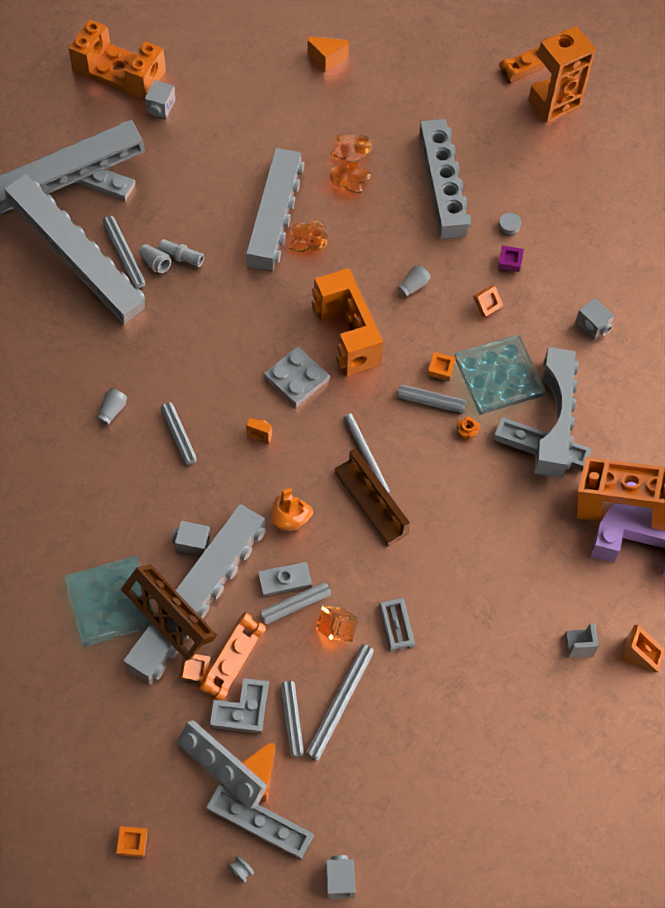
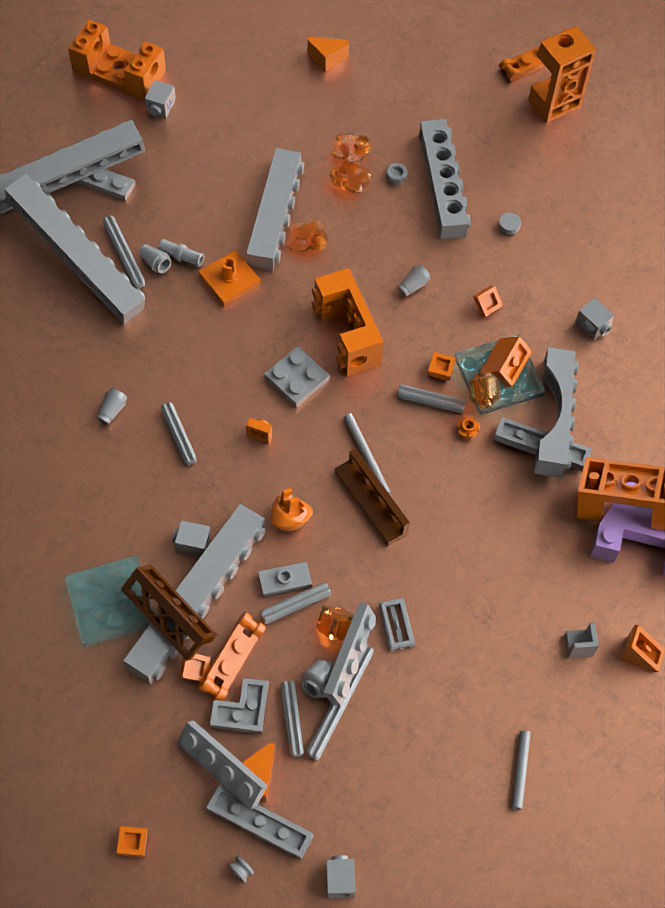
magenta plate [498,245,524,272] -> none
none -> orange tile [199,250,261,307]
none -> light grey head [302,660,335,698]
none -> light grey plate [323,603,376,706]
none -> light grey tile [386,163,408,185]
none -> clear orange head [469,372,501,408]
none -> orange panel [480,336,532,387]
none -> light grey bar [512,730,530,810]

